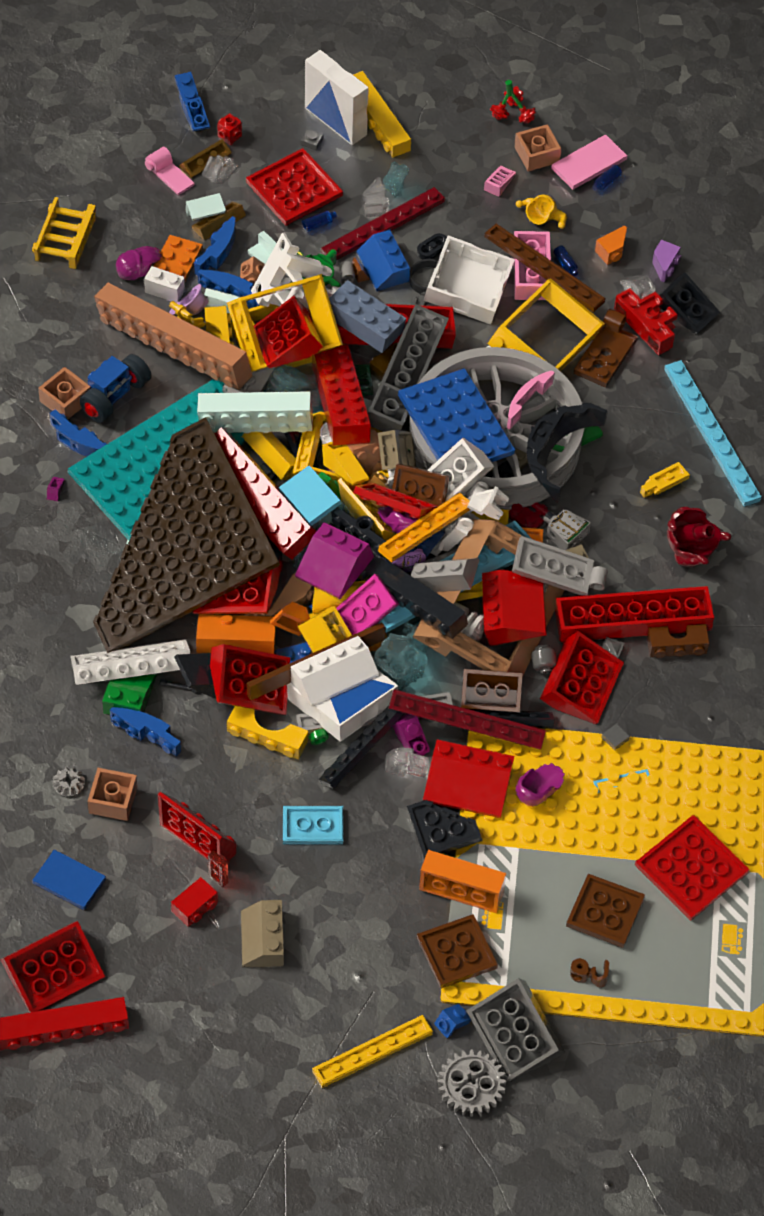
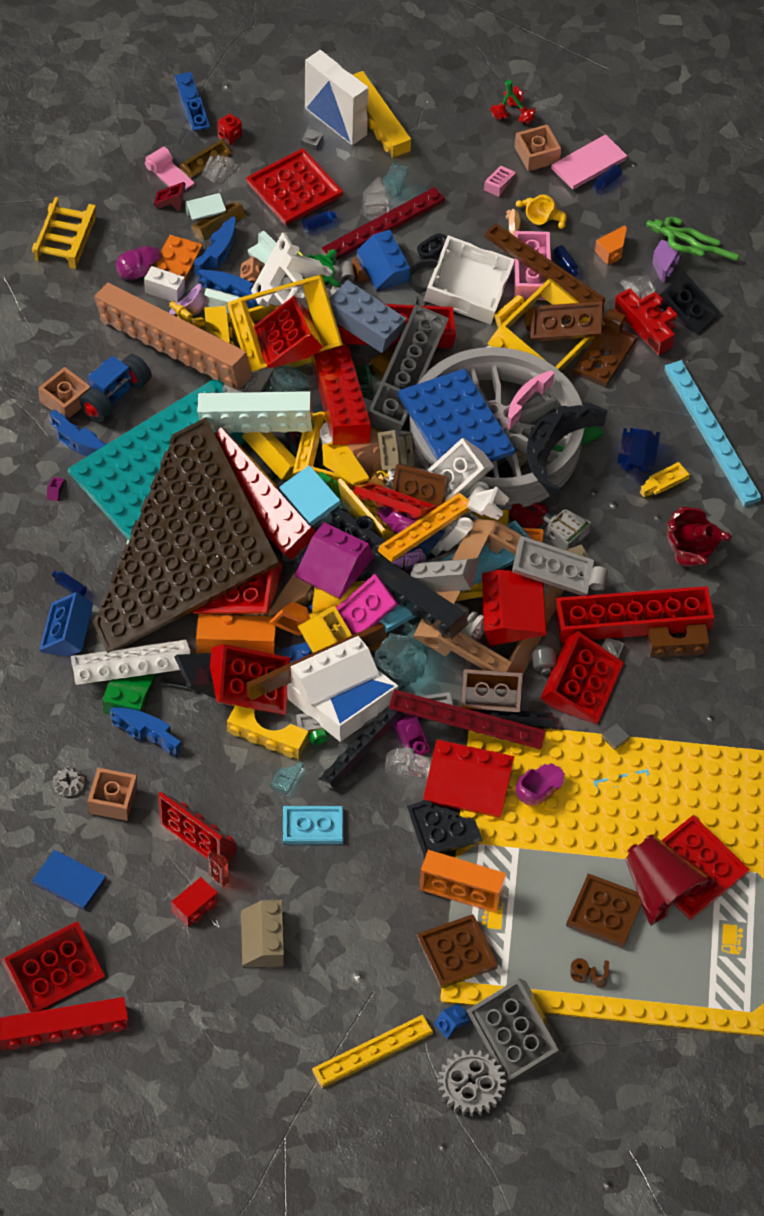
none -> blue slope [39,592,93,657]
none -> clear blue cylinder [52,570,87,597]
none -> dark red slope [153,182,186,212]
none -> clear light blue tile [269,762,303,796]
none -> yellow plate [494,295,524,328]
none -> light nougat arm [506,209,521,235]
none -> reddish brown hinge [525,301,604,341]
none -> clear blue brick [617,428,661,472]
none -> dark red cone [625,834,718,926]
none -> bright green plant [646,217,740,261]

